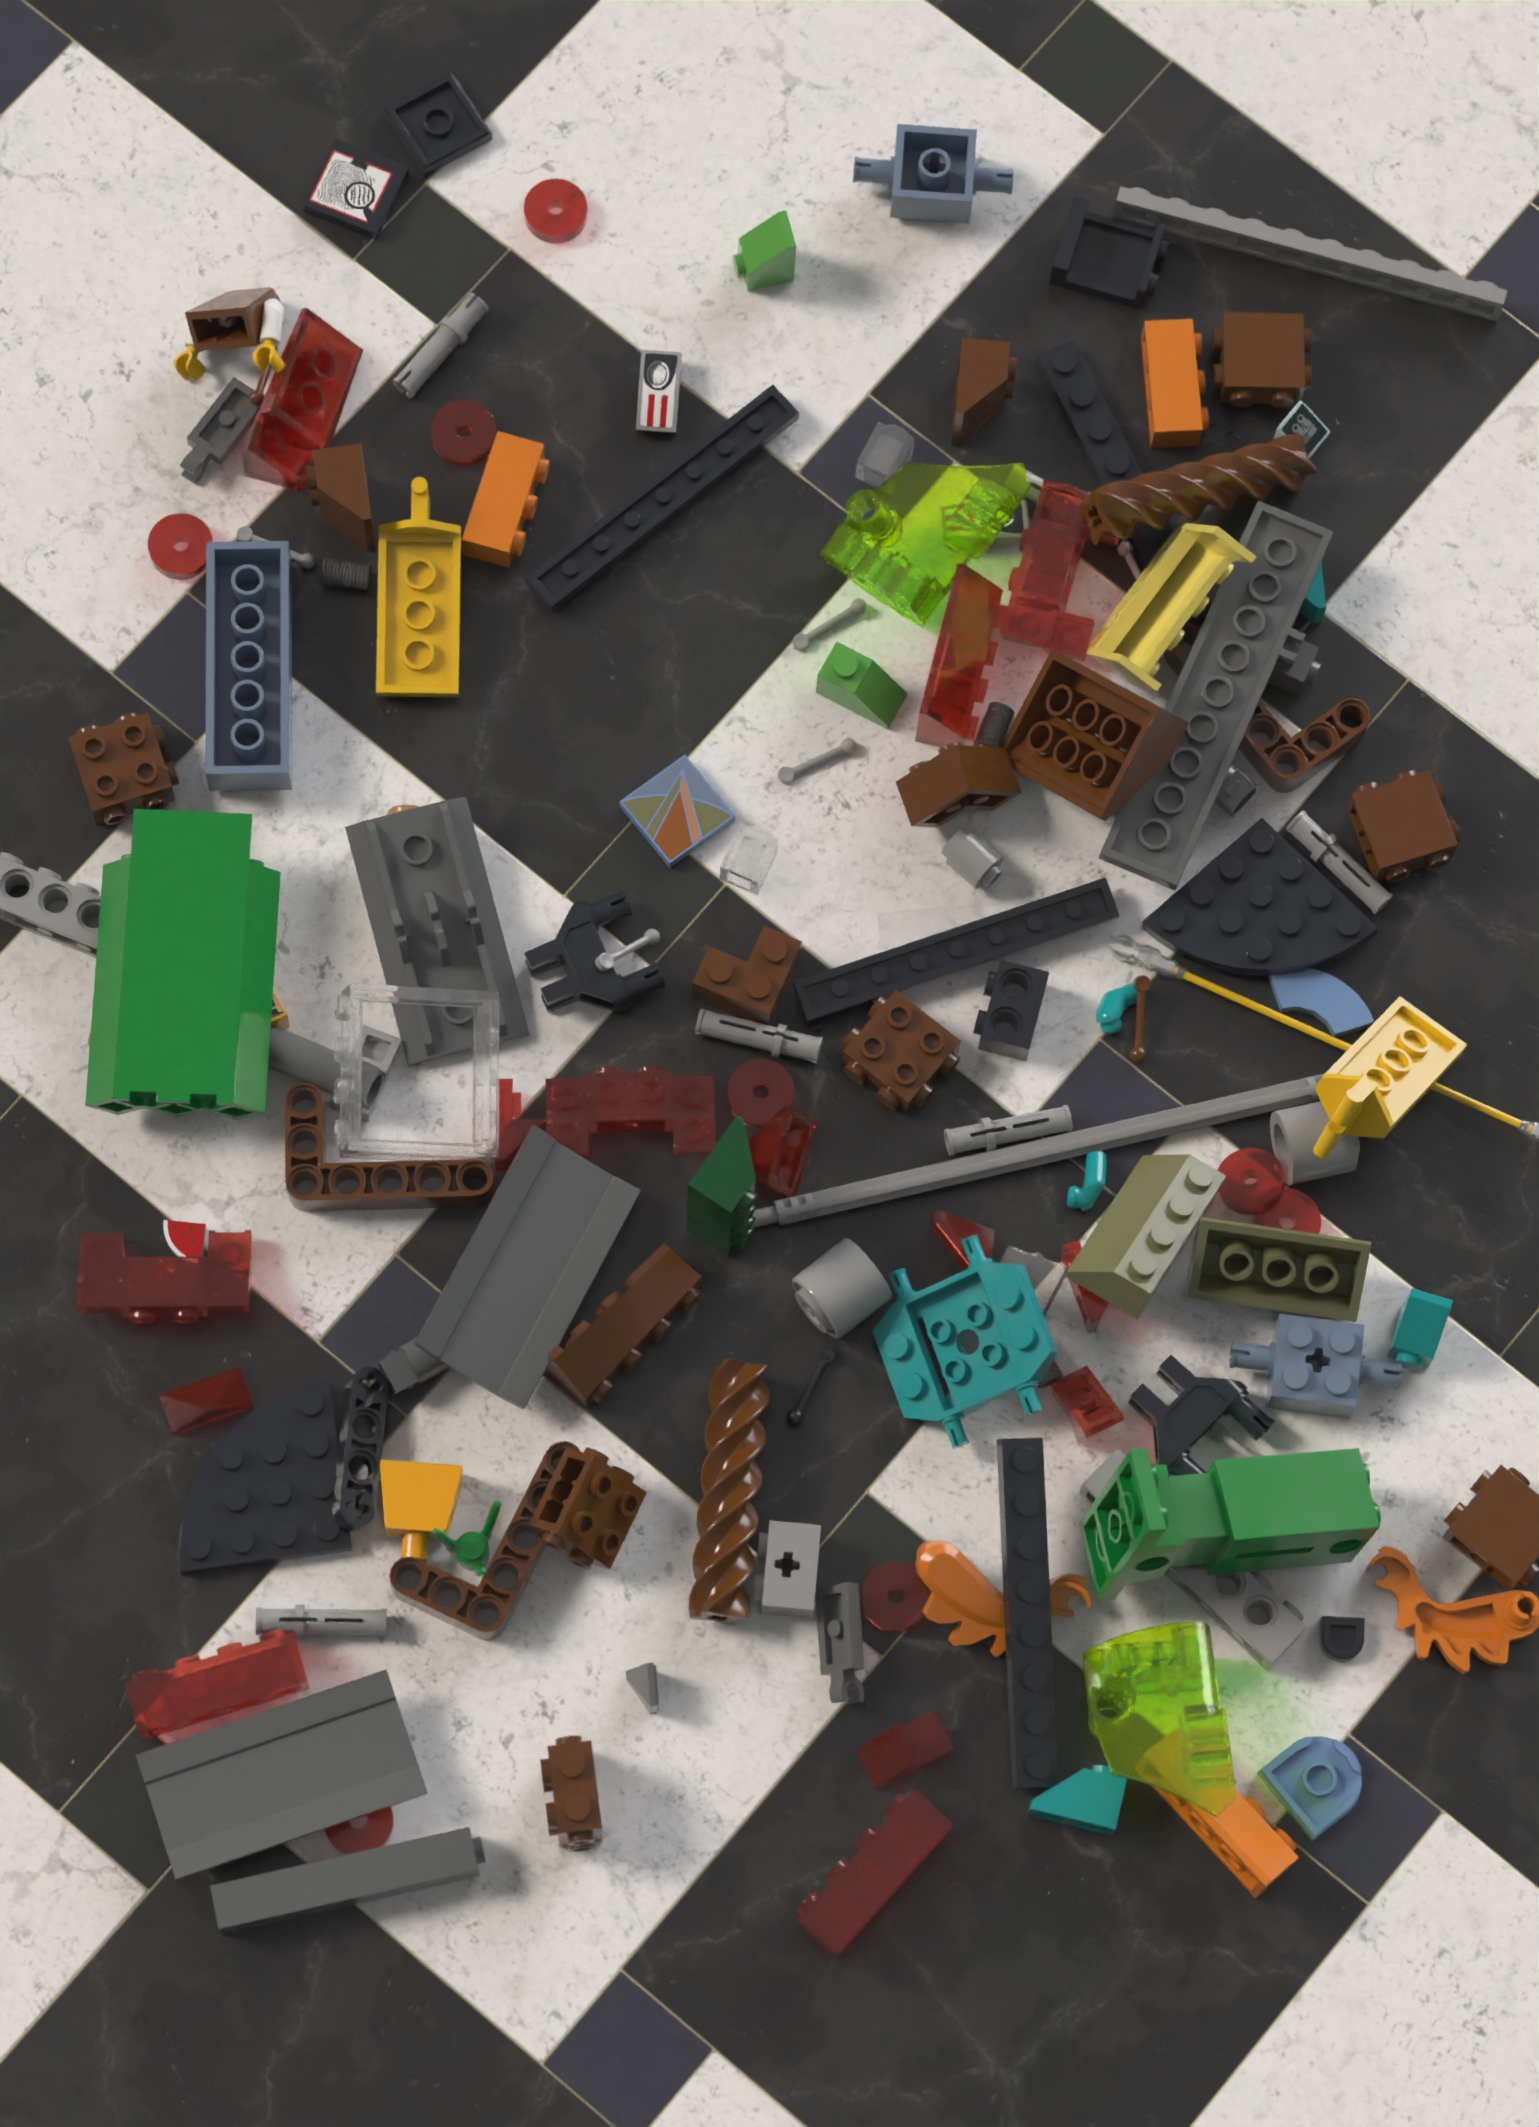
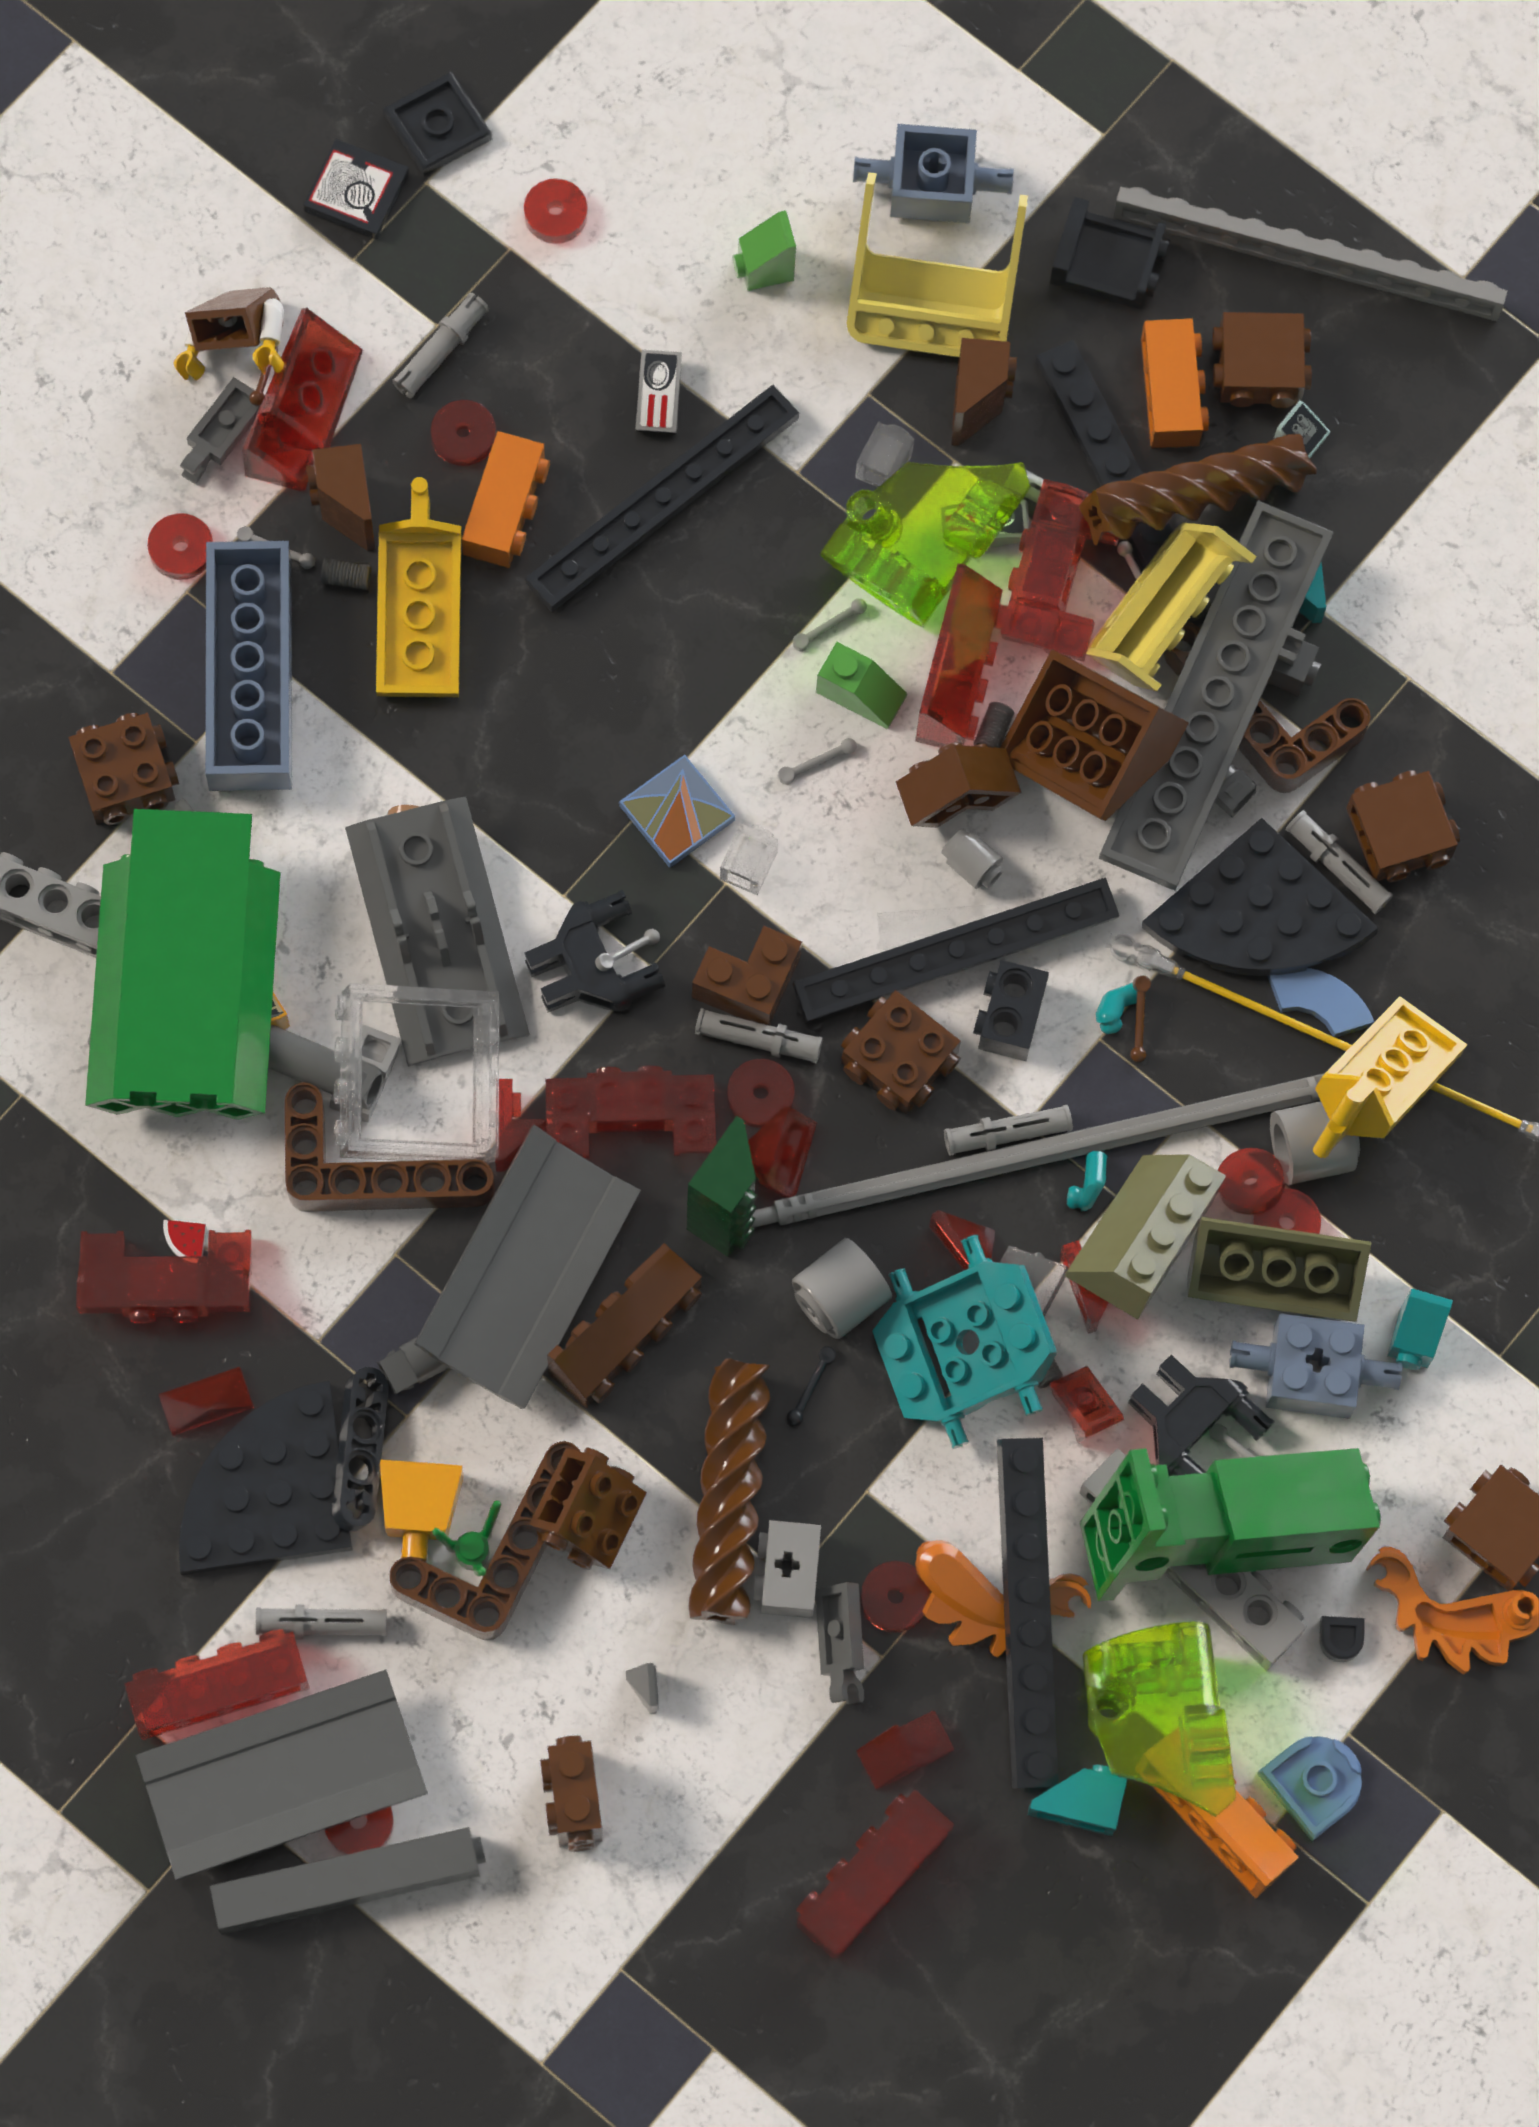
none -> light yellow windscreen [847,173,1028,357]

